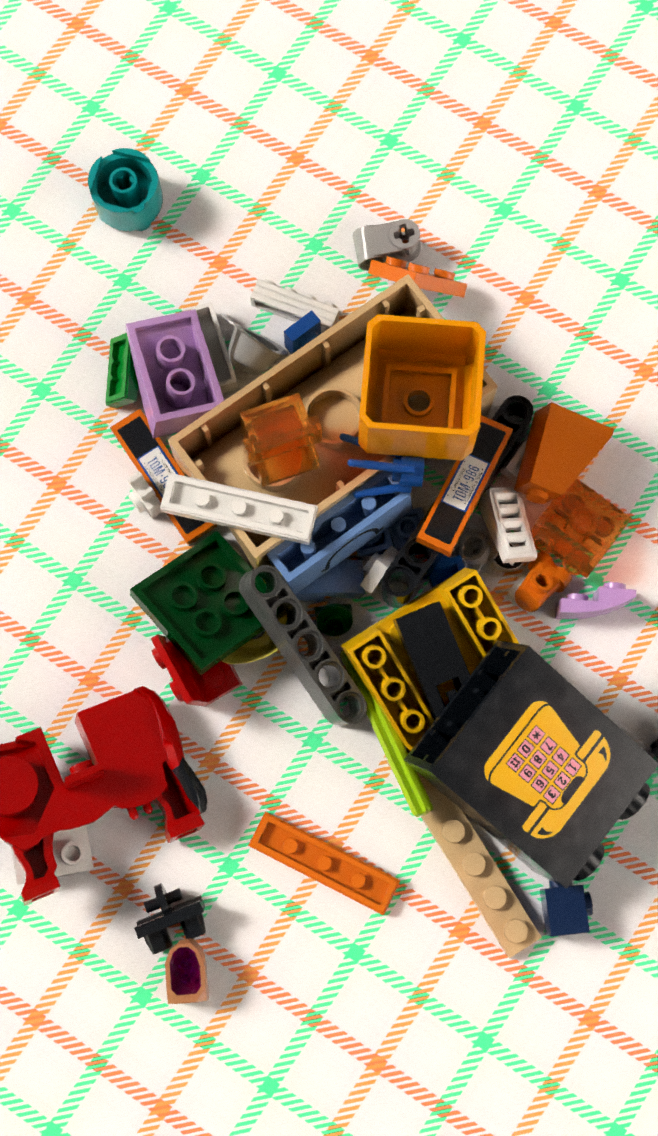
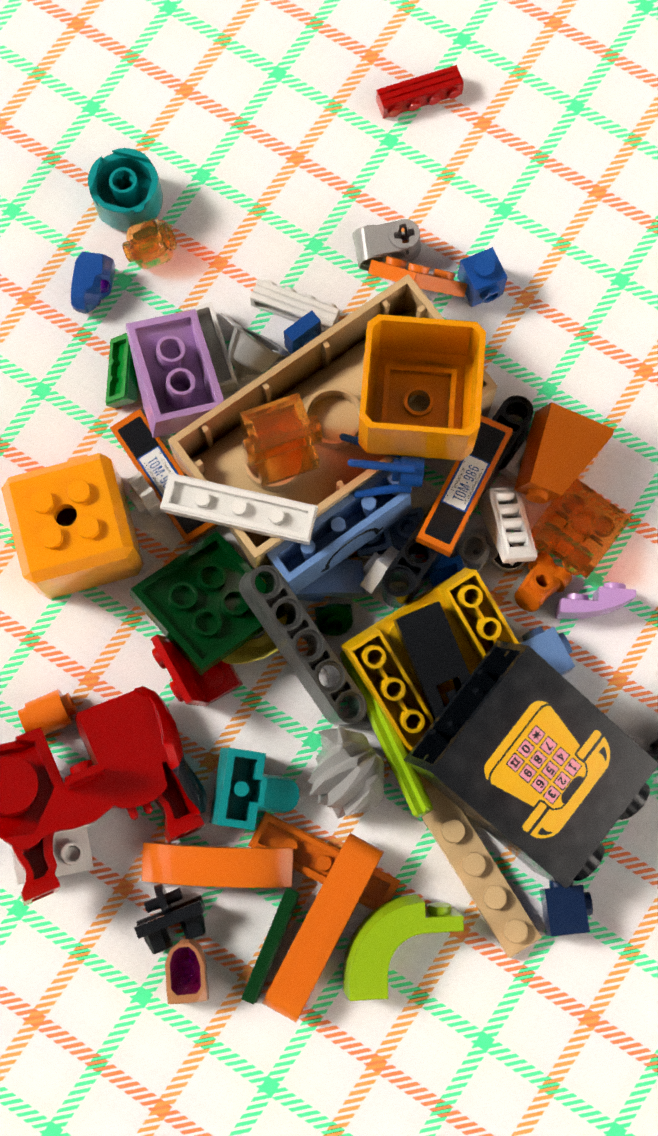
none -> light orange plate [1,453,144,599]
none -> orange brick [18,689,77,736]
none -> blue rock [71,252,115,314]
none -> clear orange head [122,218,177,270]
none -> orange slope [142,842,294,888]
none -> teal brick [209,748,300,830]
none -> dark green tile [241,887,301,1005]
none -> orange beam [262,833,384,1022]
none -> light grey hair [308,726,384,819]
none -> lime arch [343,894,464,1001]
none -> red piece [376,65,464,119]
none -> blue brick [457,247,508,307]
none -> medium blue brick [520,626,575,675]

